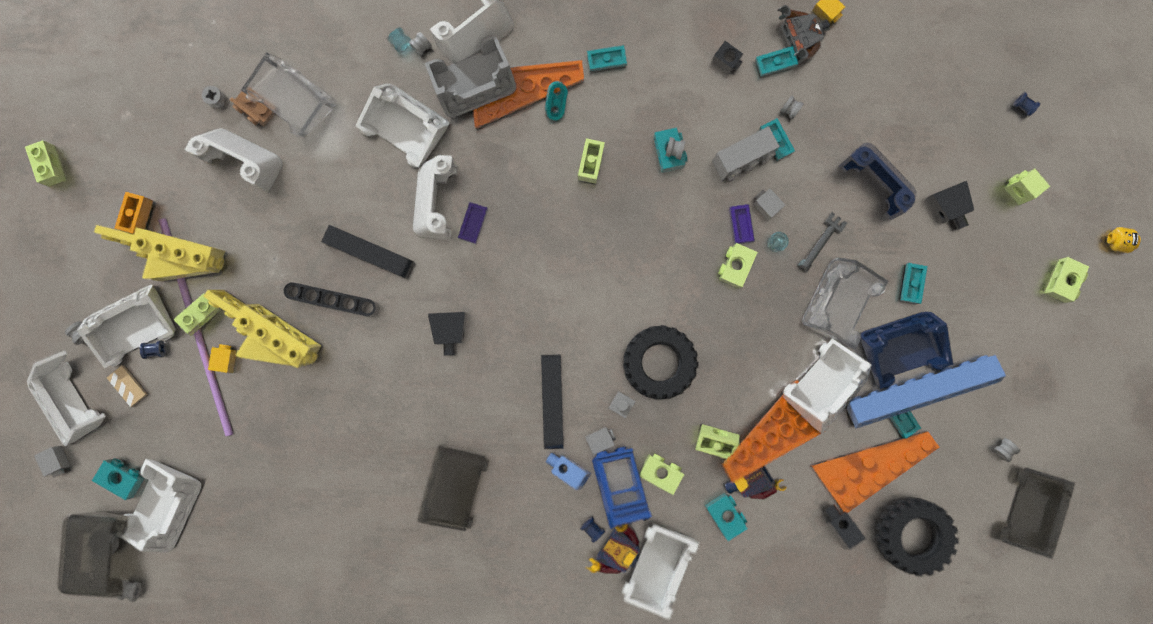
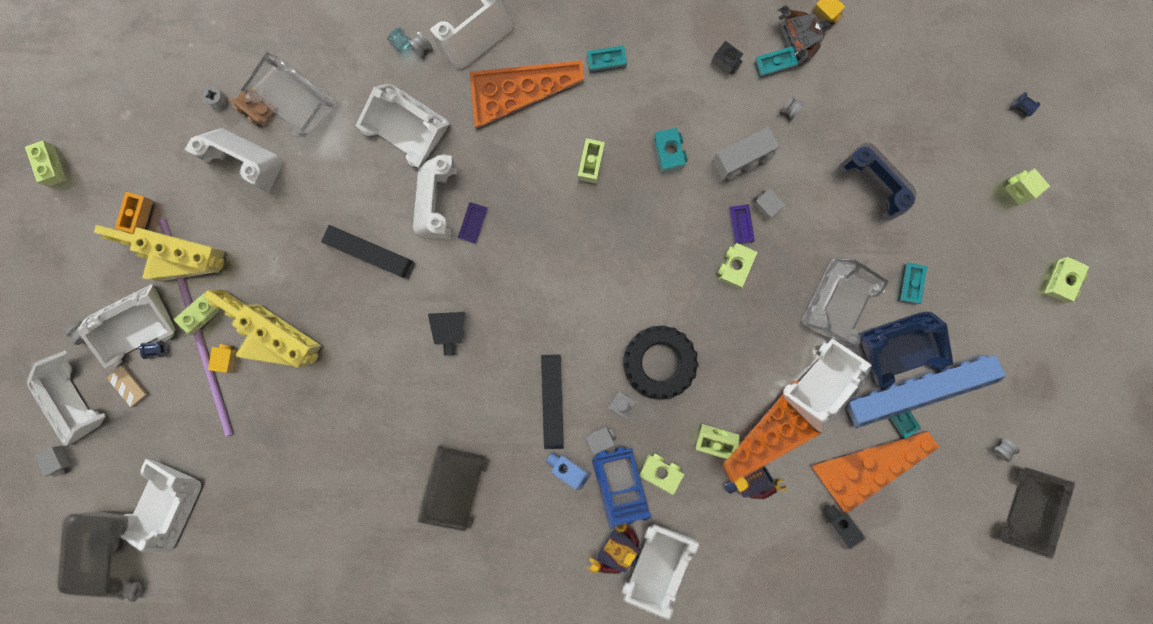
teal brick [92,458,145,500] -> none
black beam [283,282,379,317] -> none
light grey windscreen [424,35,516,117] -> none
teal plate [545,81,568,120] -> none
dark blue bush [580,517,605,543] -> none
light grey wheel [665,137,685,160] -> none
teal brick [705,493,748,541] -> none
teal plate [759,118,795,161] -> none
clear light blue wheel [767,232,789,252] -> none
dark grey hinge [797,212,847,273] -> none
black tyre [876,498,959,577] -> none
black torso [927,180,974,230] -> none
yellow head [1107,227,1141,253] -> none

